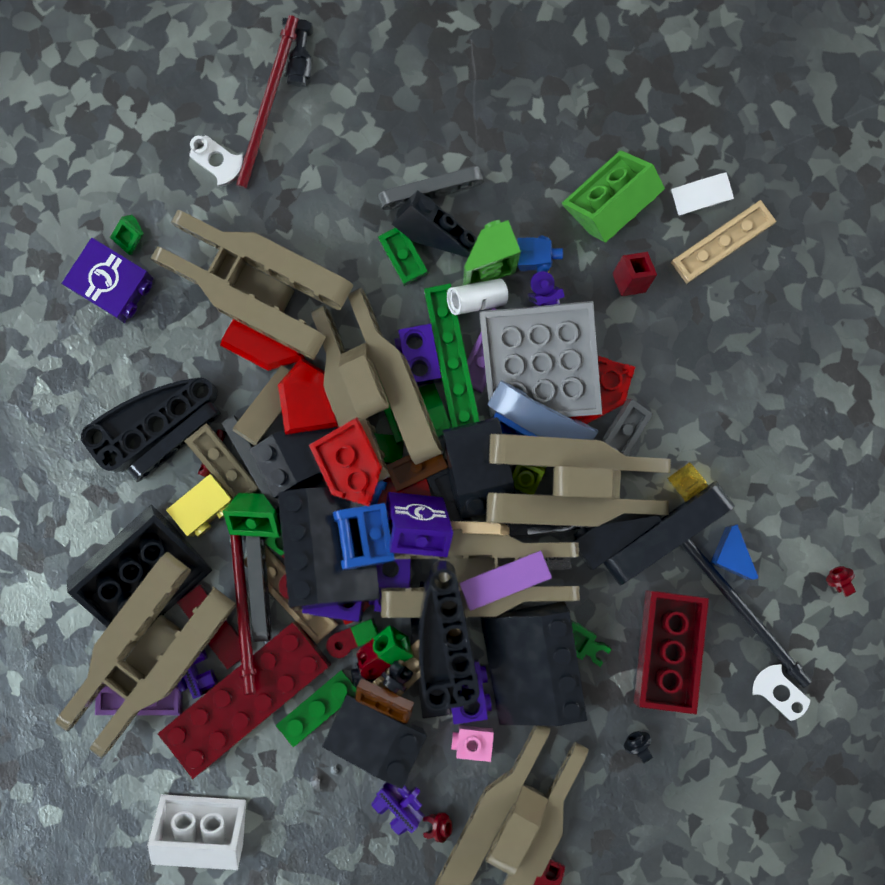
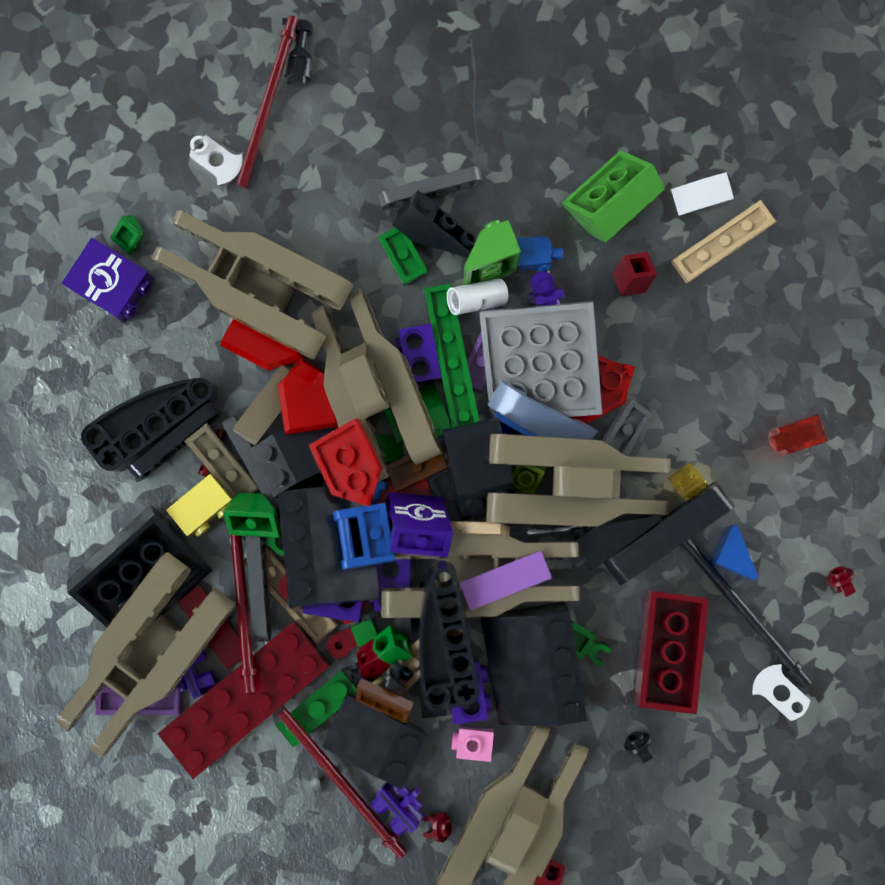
white slope [147,794,246,870] -> none
none -> dark red bar [277,707,407,859]
none -> clear red slope [770,414,828,457]

